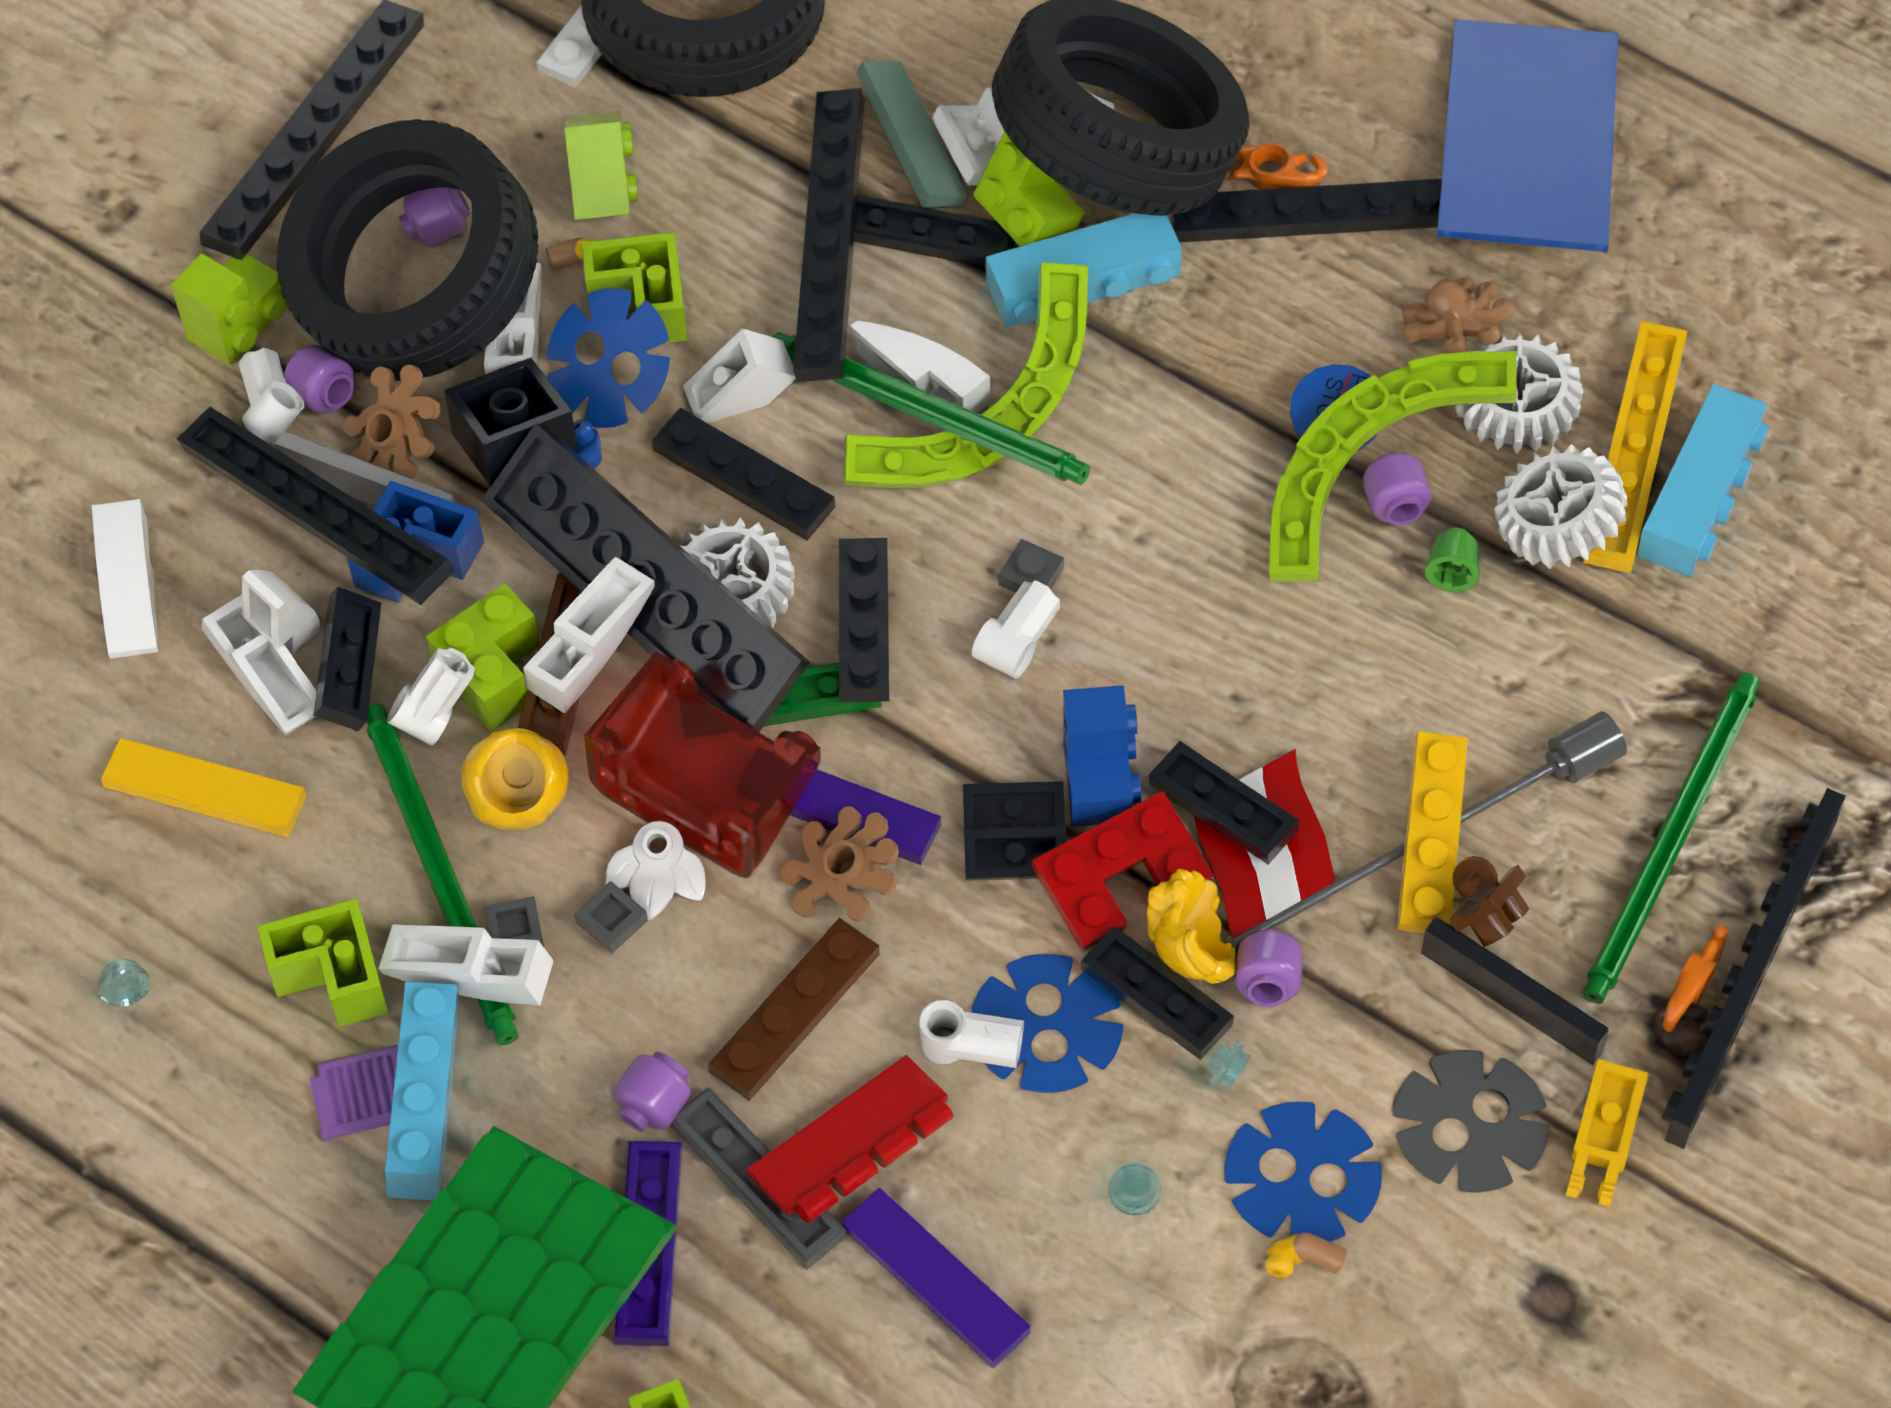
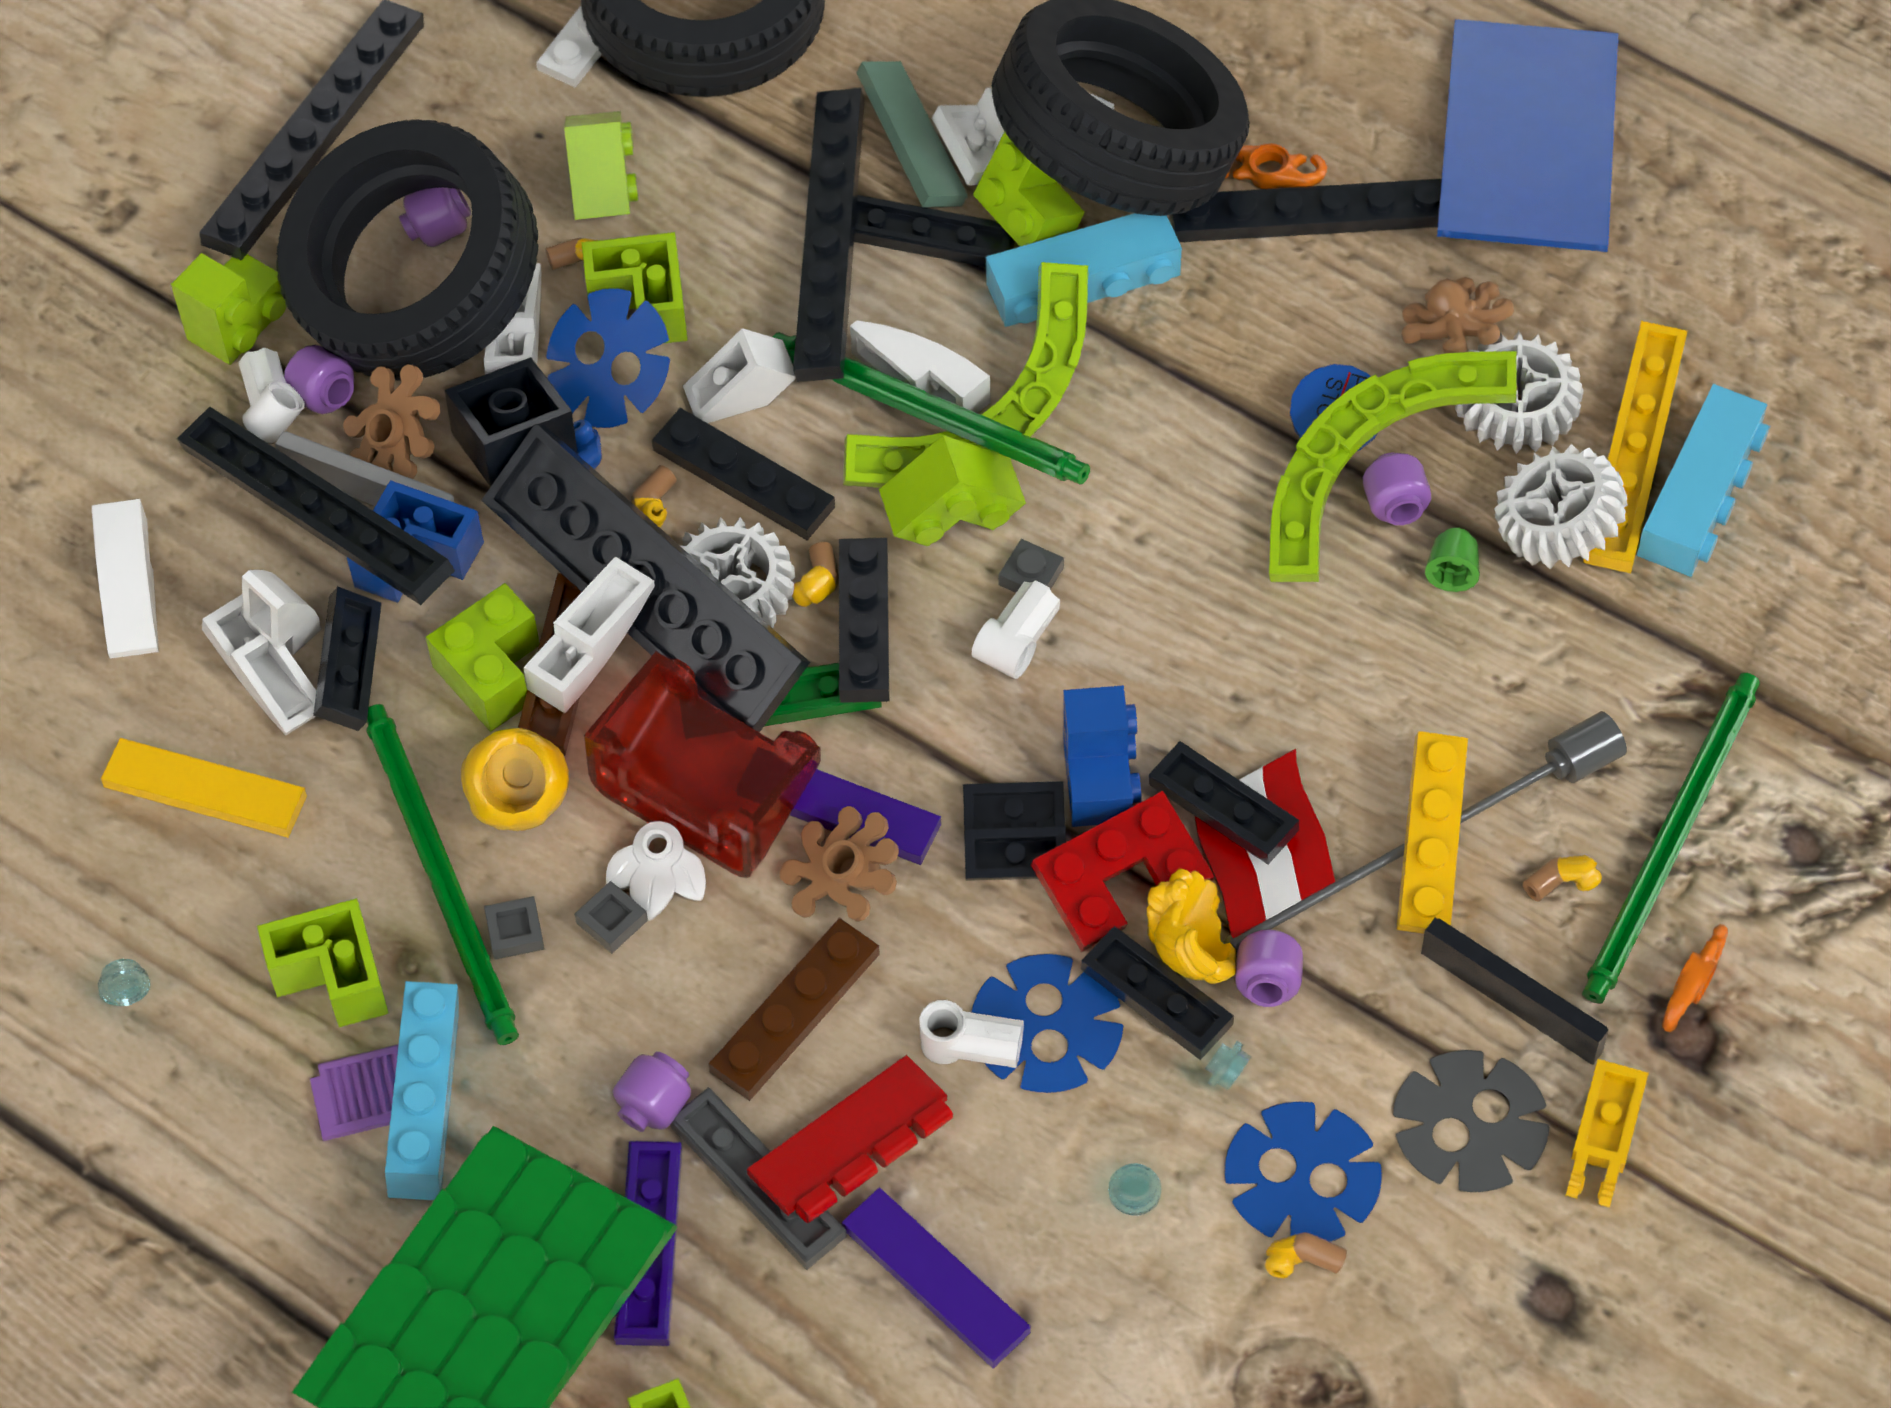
white slope [378,924,554,1006] -> none
white piece [387,647,475,746] -> none
reddish brown hips [1449,856,1529,947] -> none
black plate [1662,788,1846,1149] -> none
none -> arm [631,465,677,528]
none -> yellow arm [792,542,839,607]
none -> lime brick [879,435,1026,546]
none -> arm [1523,855,1602,902]

